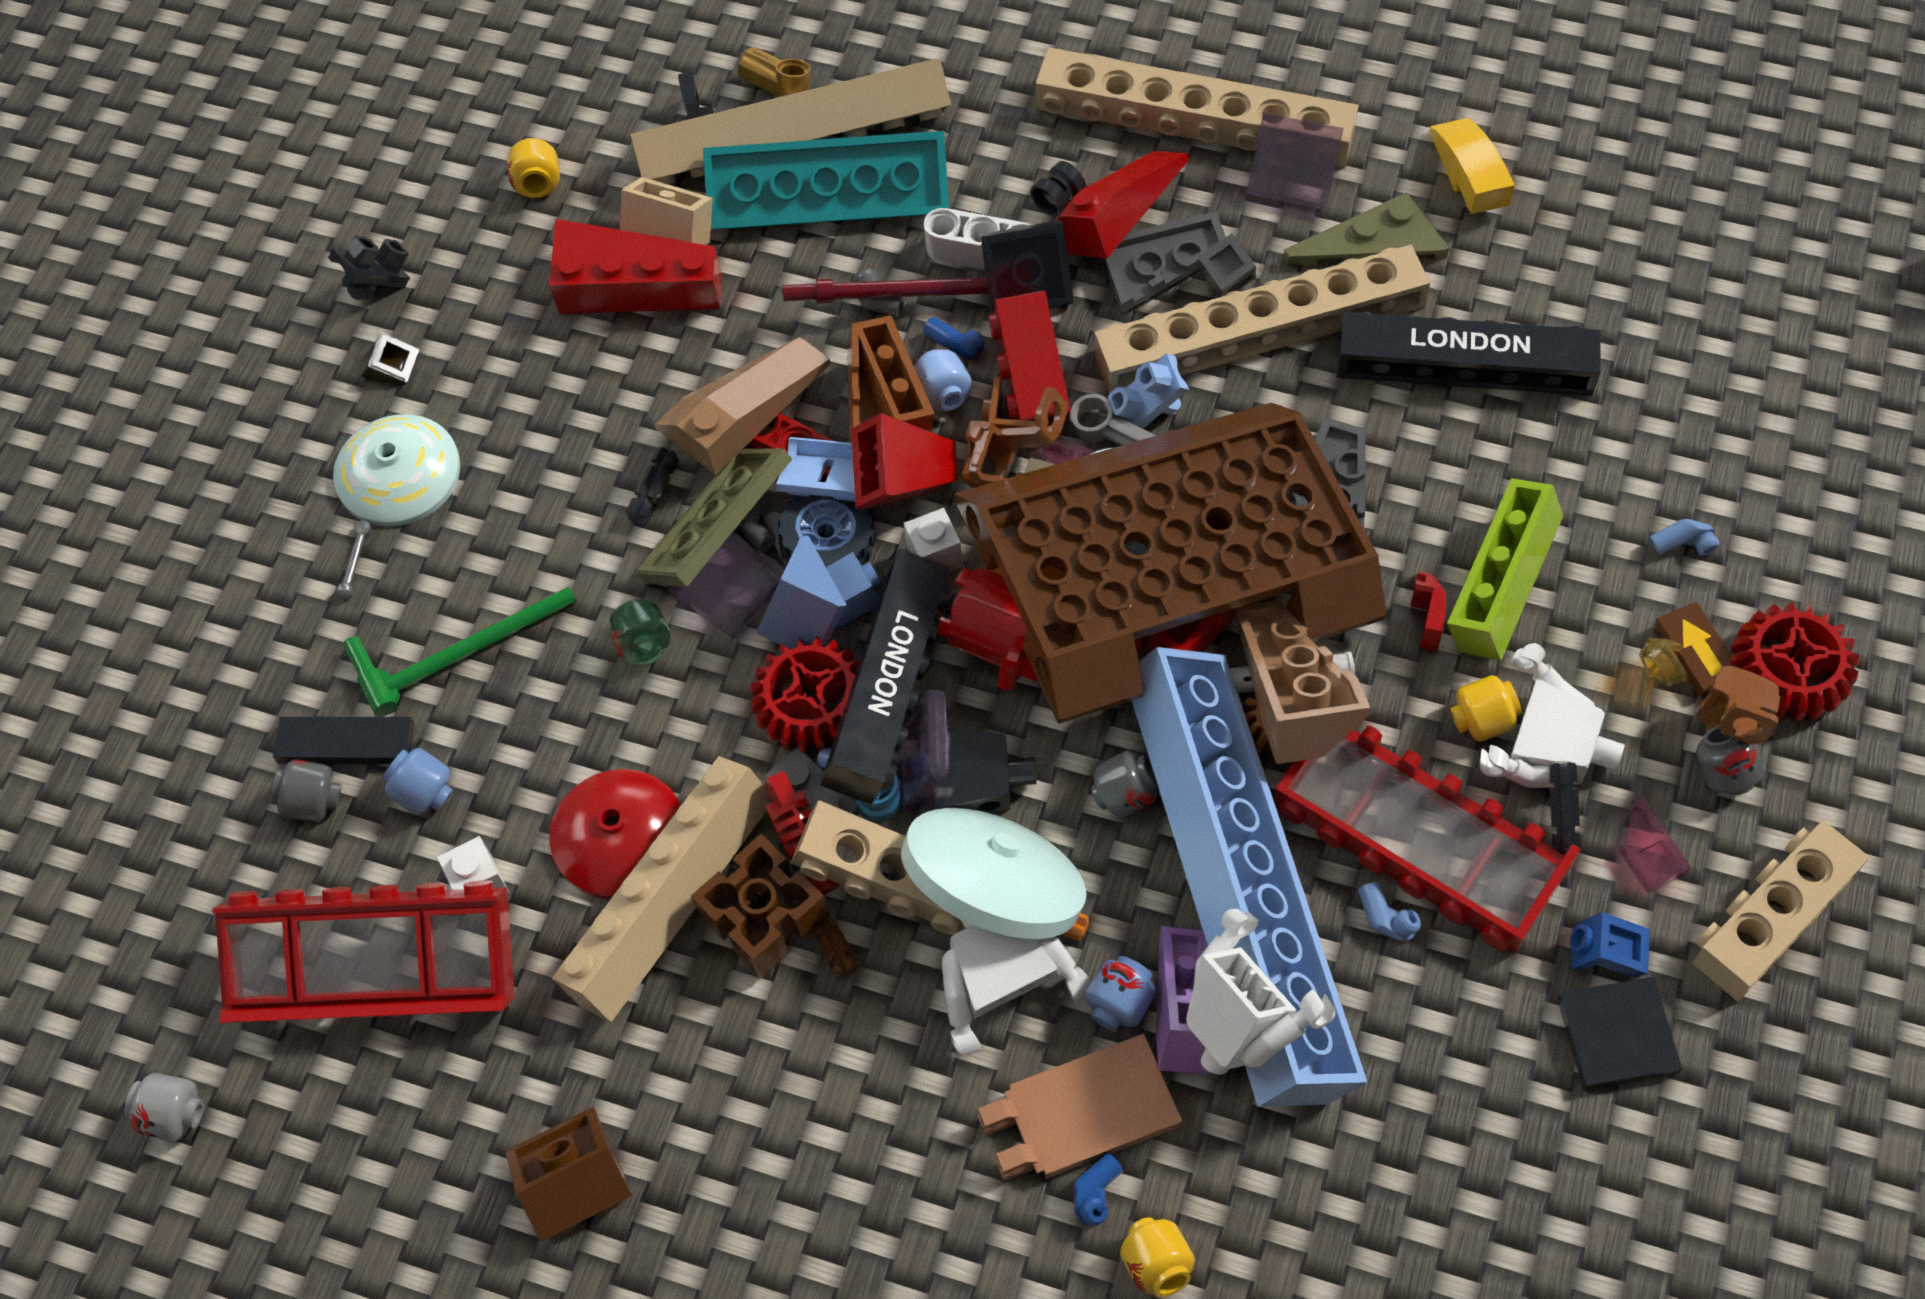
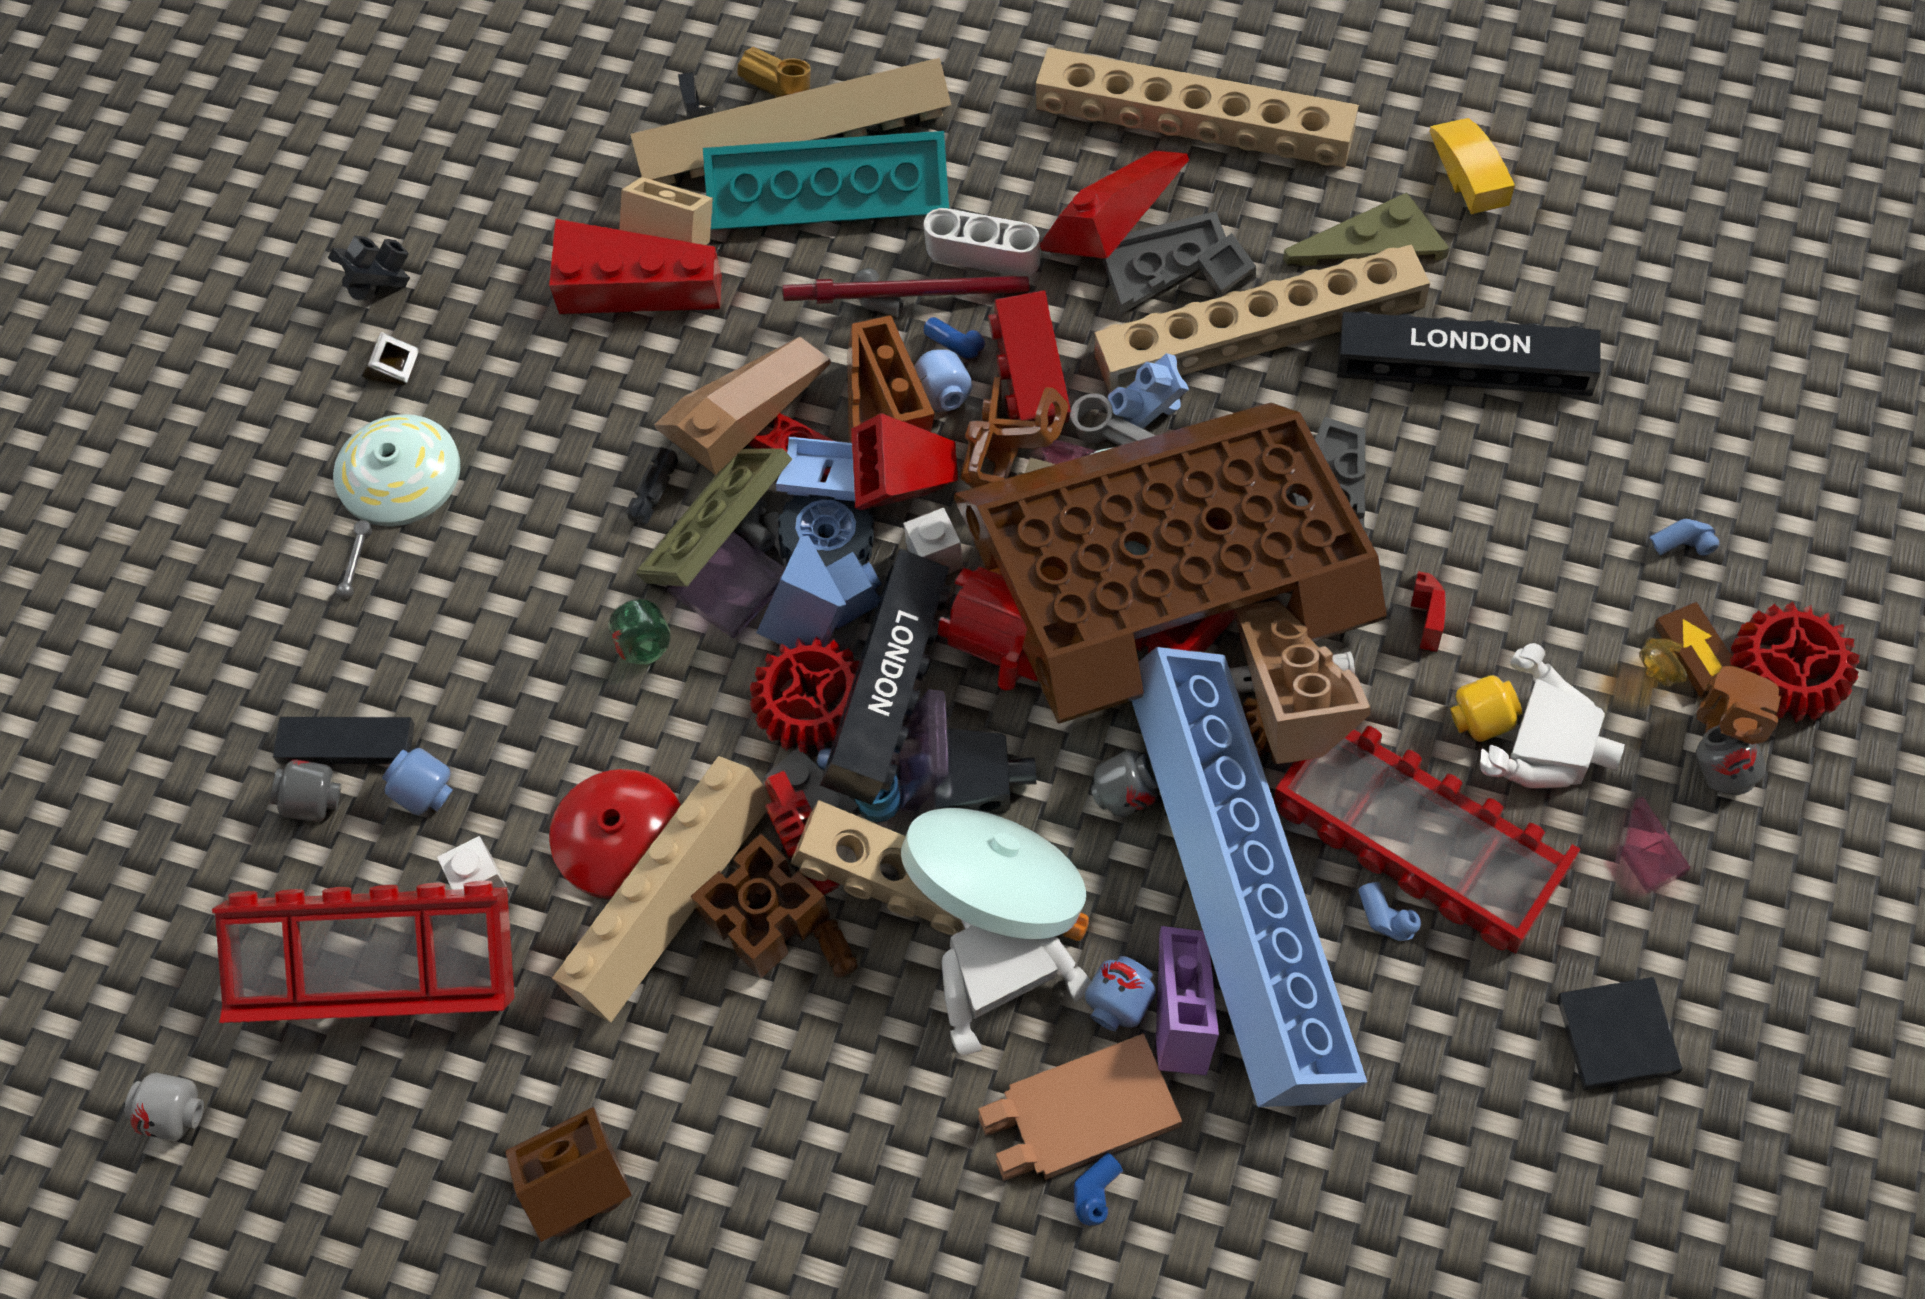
green bar [343,586,577,717] -> none
yellow head [507,138,560,198] -> none
black tile [979,220,1074,314] -> none
black wheel [1030,161,1086,218] -> none
yellow head [1120,1218,1195,1297] -> none
white torso [1186,909,1335,1074] -> none
tile [1246,113,1344,210] -> none
lime brick [1447,478,1563,661] -> none
black axle [1548,761,1581,854] -> none
blue bracket [1570,912,1650,978] -> none
tan brick [1692,820,1870,1002] -> none

